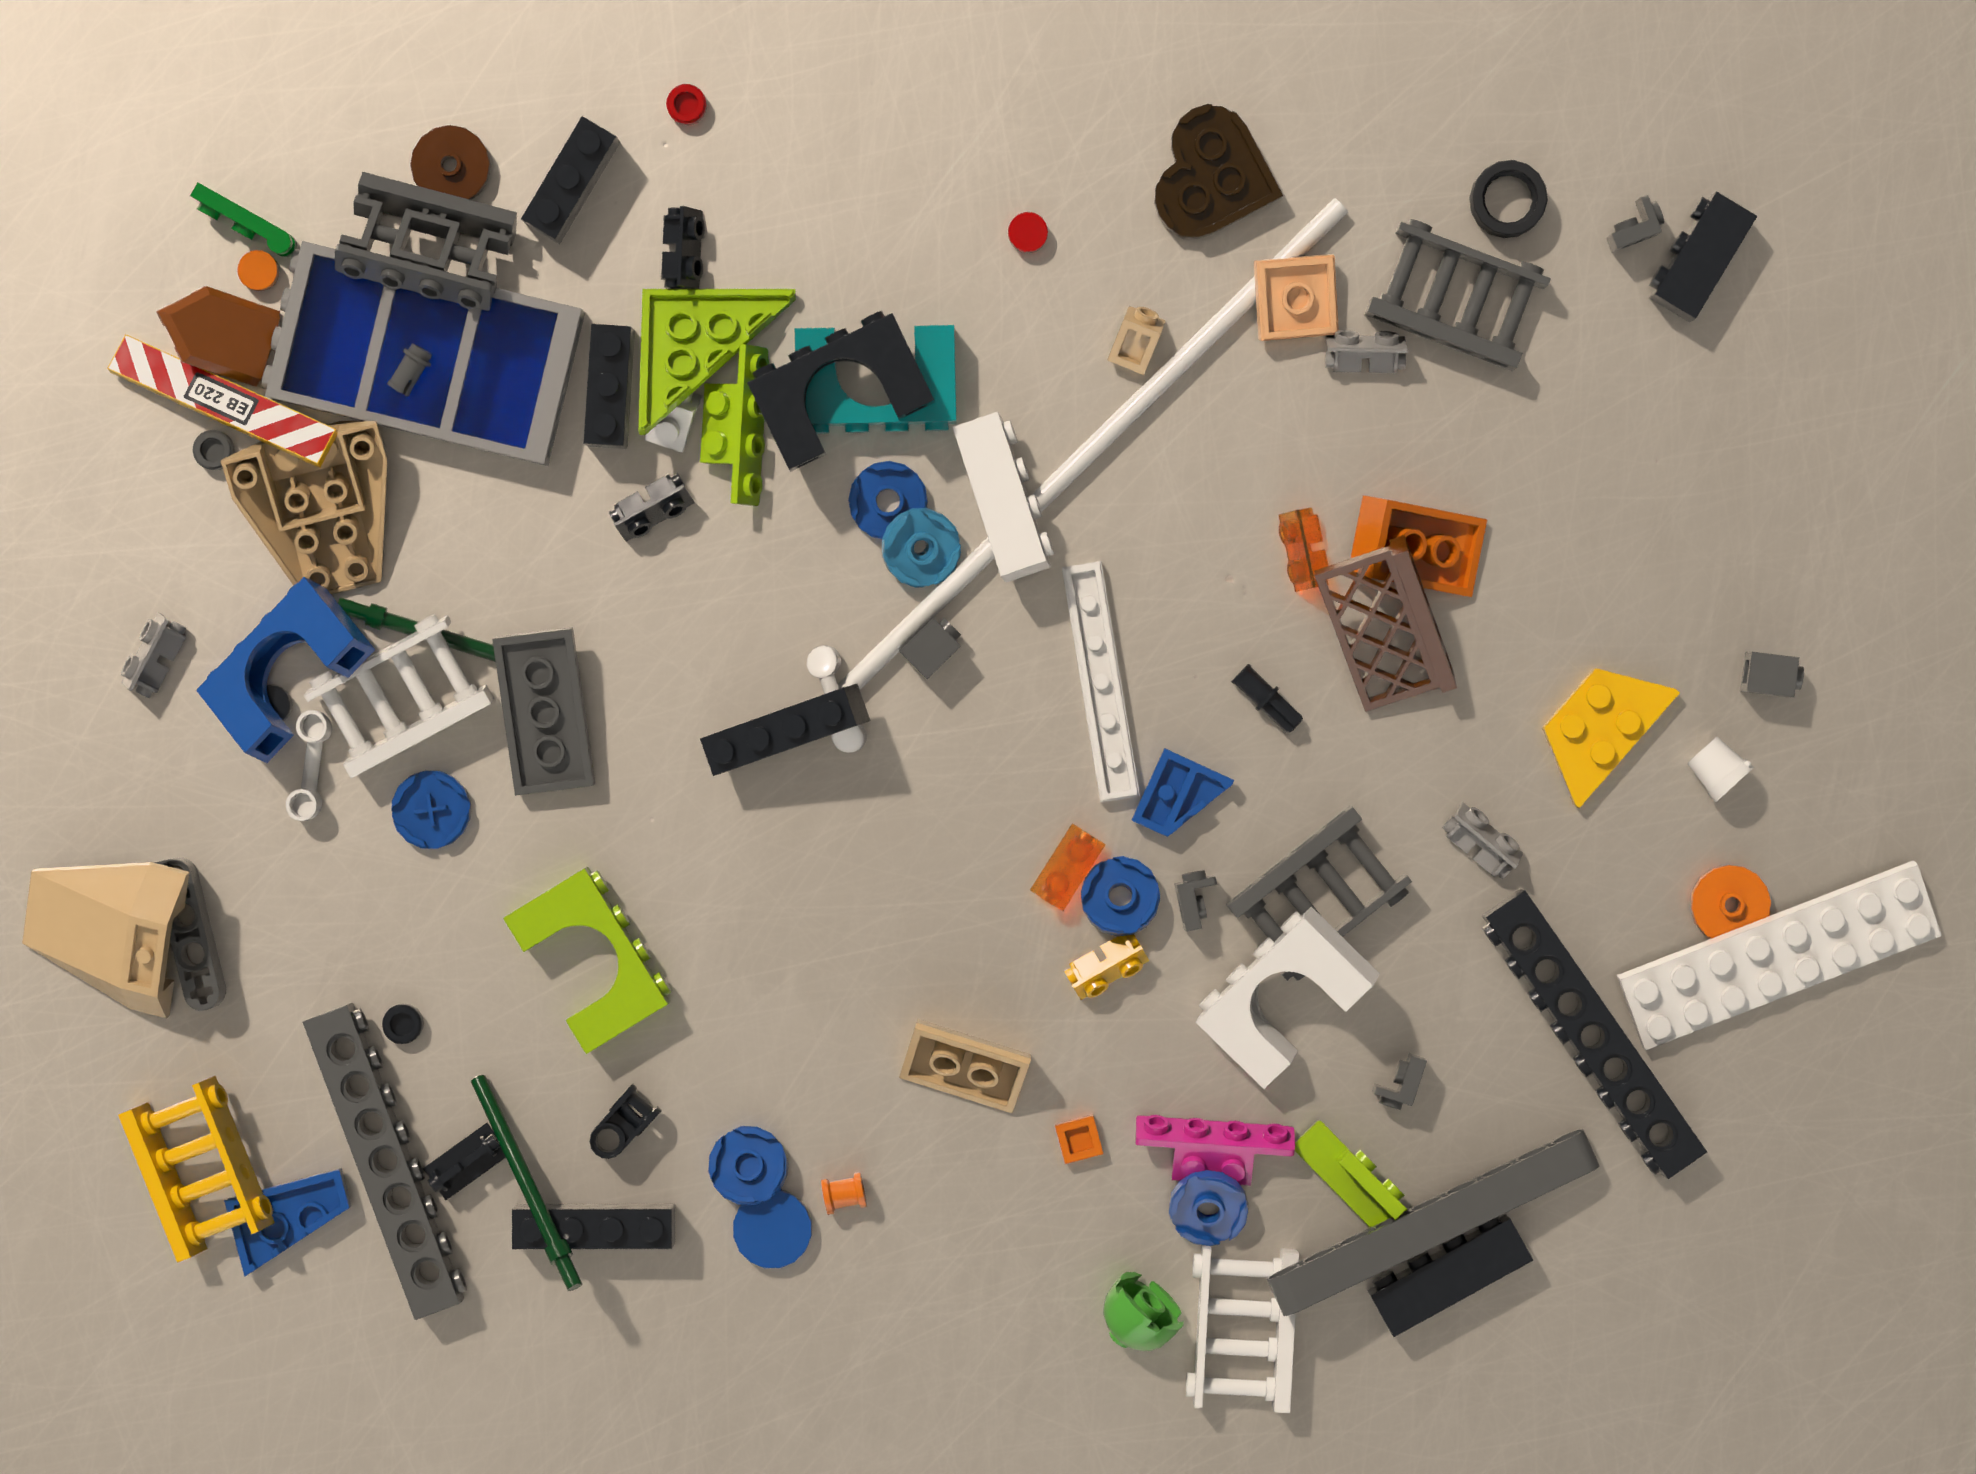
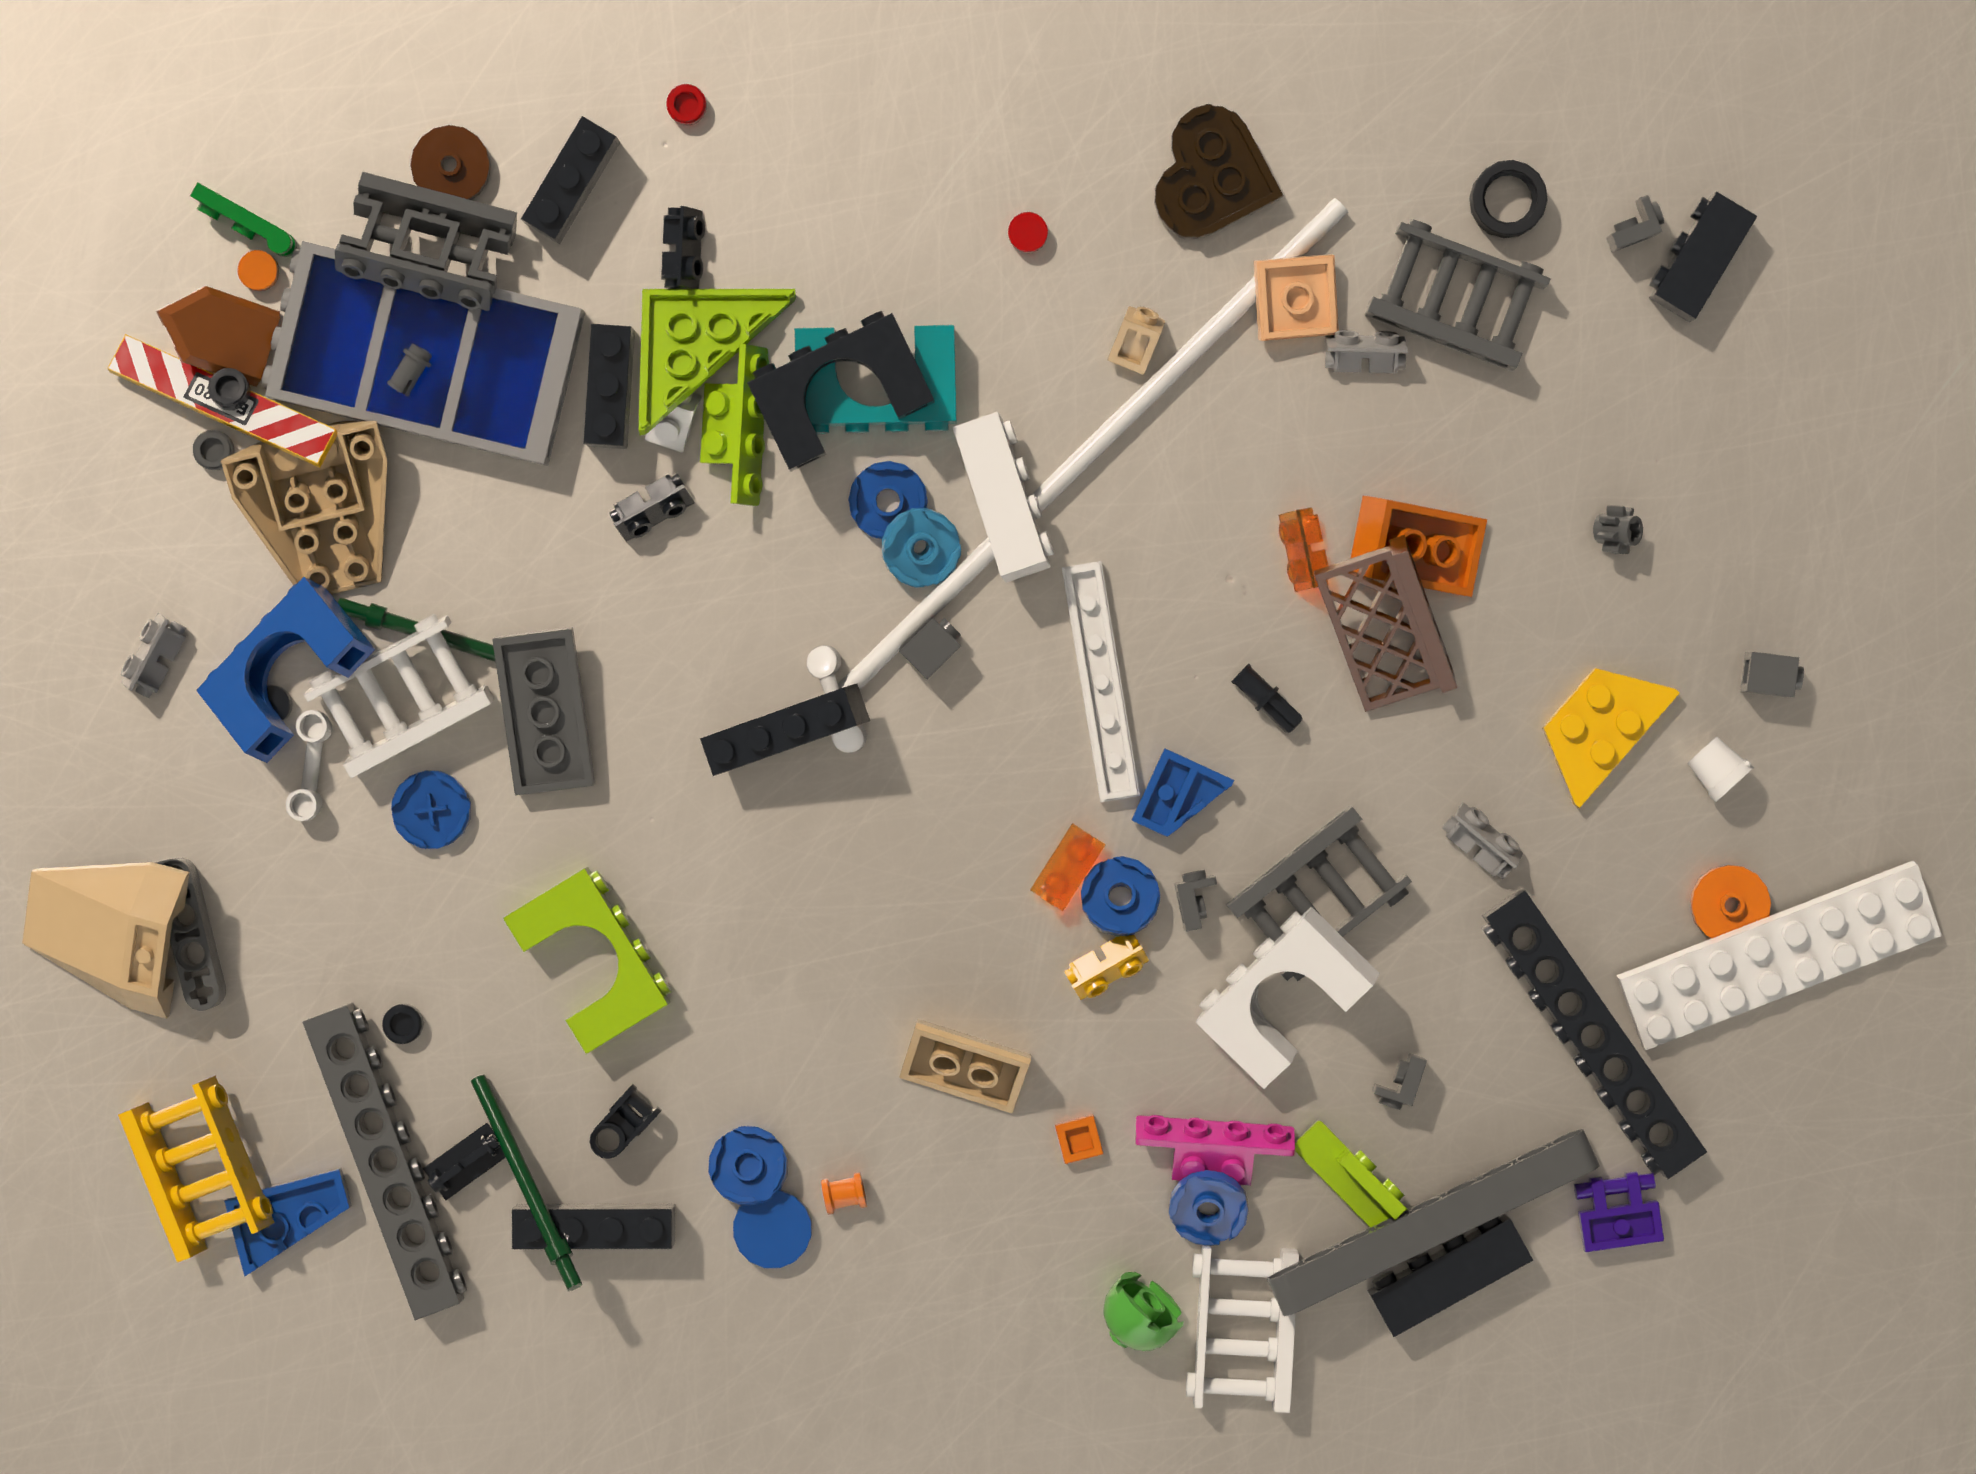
none -> black tile [208,368,250,411]
none -> dark purple plate [1574,1171,1664,1252]
none -> dark grey gear [1593,505,1643,554]

